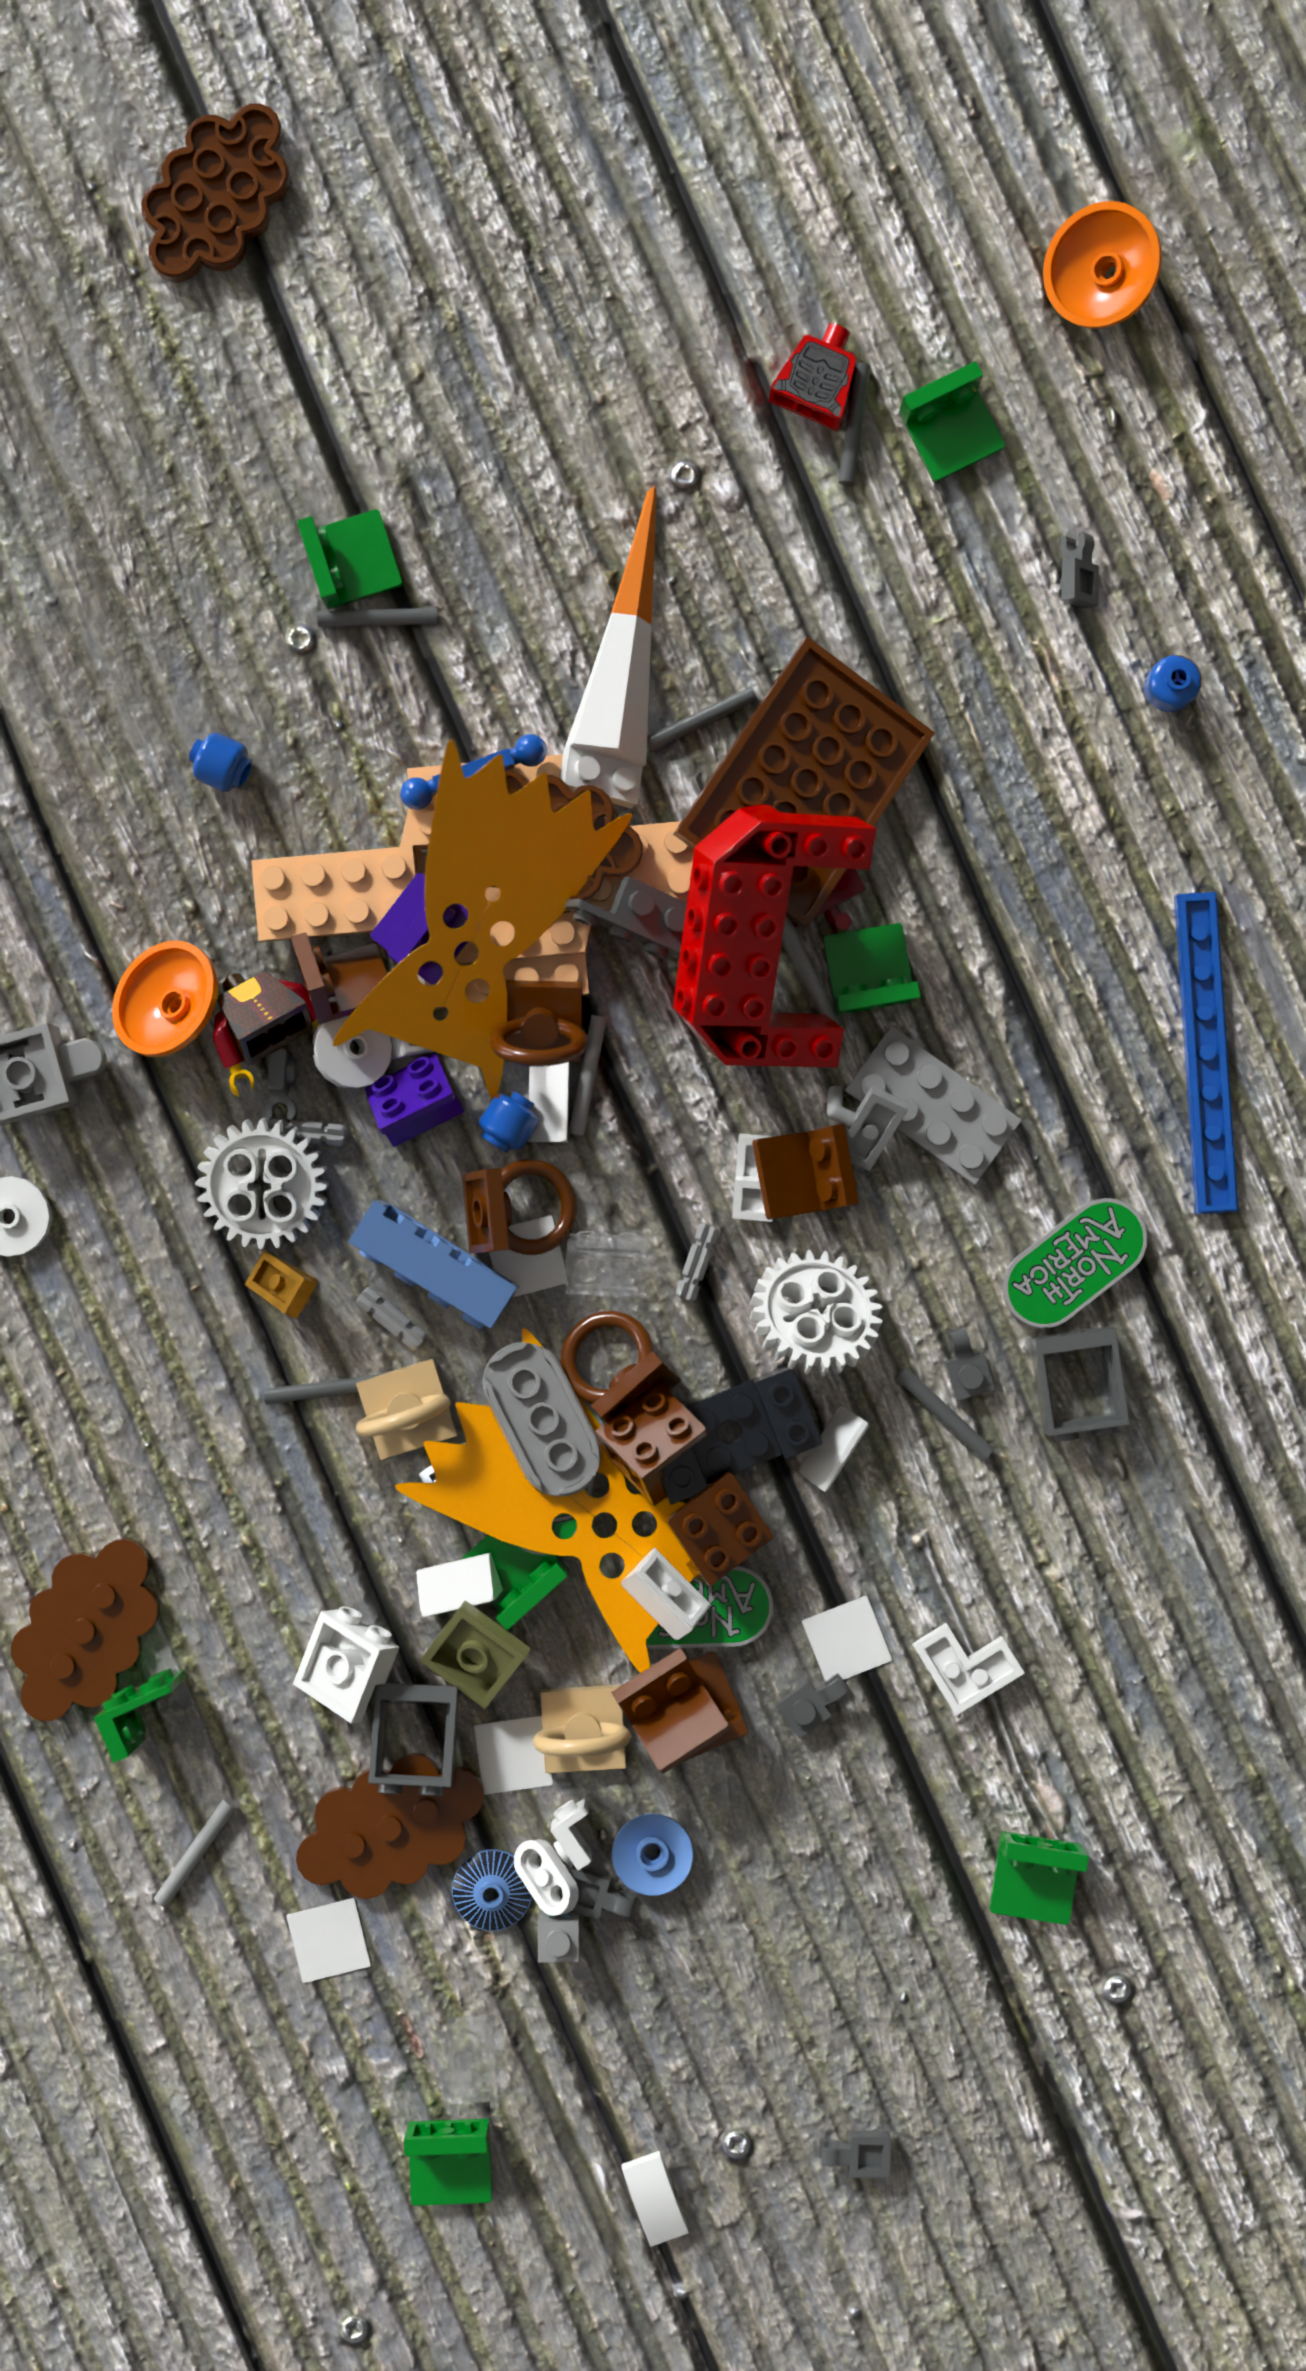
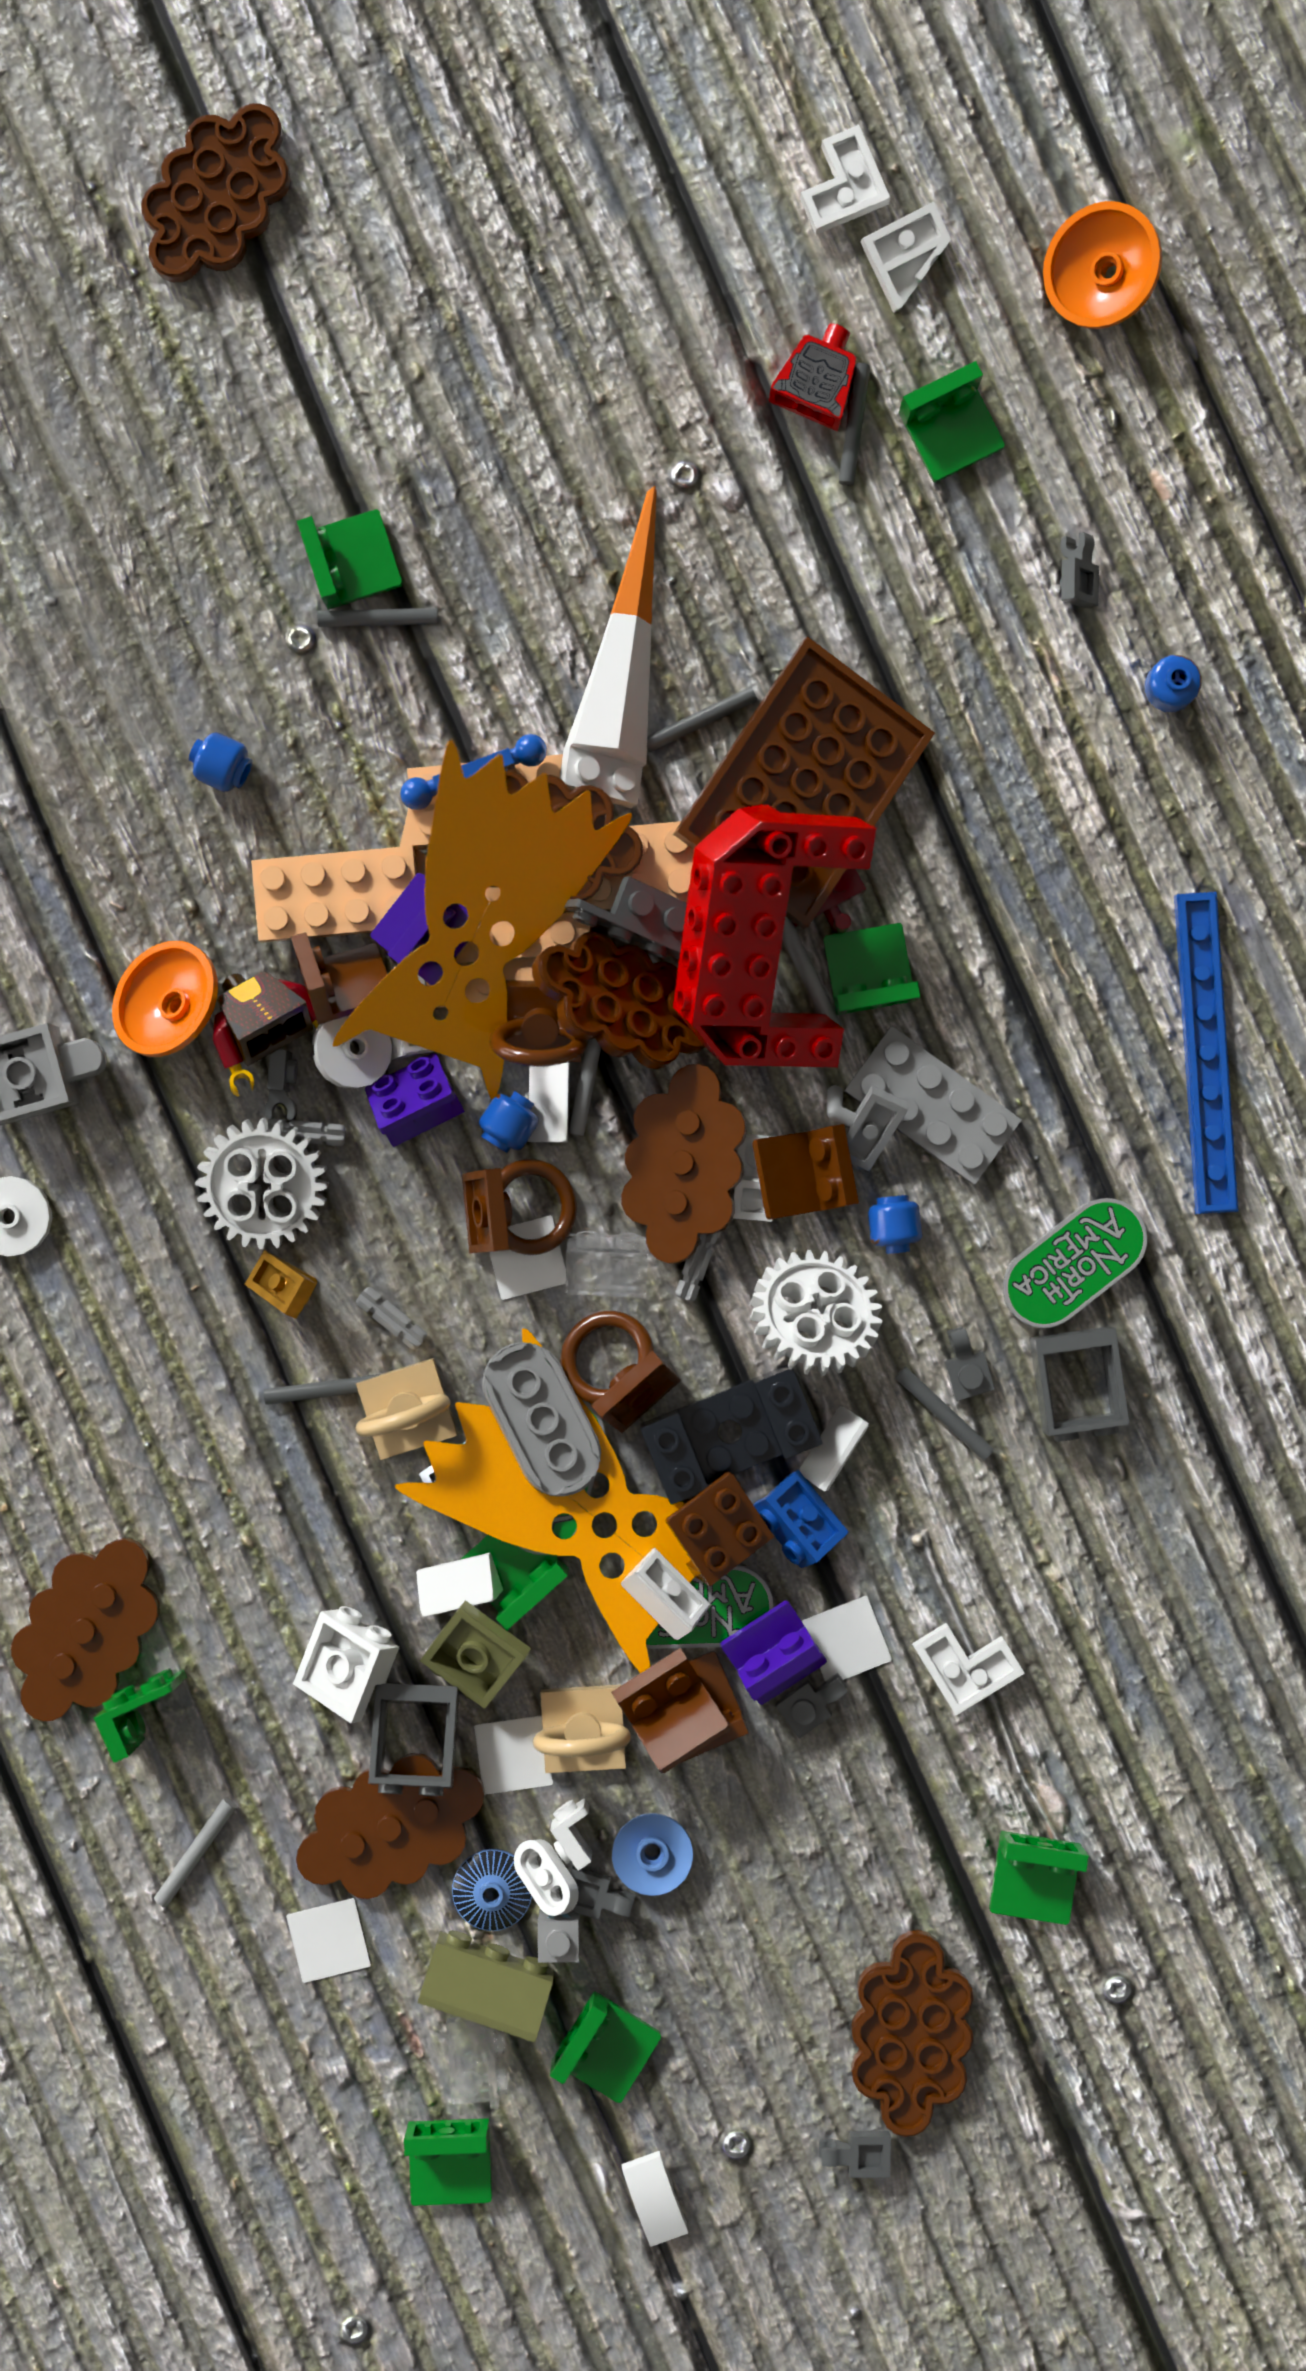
medium blue wedge [348,1200,520,1330] -> none
reddish brown bracket [596,1384,707,1506] -> none
none -> olive slope [417,1930,554,2043]
none -> reddish brown plate [532,931,705,1069]
none -> green bracket [550,1990,661,2103]
none -> reddish brown plate [621,1064,747,1264]
none -> dark purple bracket [720,1600,827,1705]
none -> blue bracket [753,1470,849,1568]
none -> white plate [800,125,890,235]
none -> reddish brown plate [851,1930,973,2137]
none -> white wing [860,201,951,313]
none -> blue head [868,1195,923,1254]

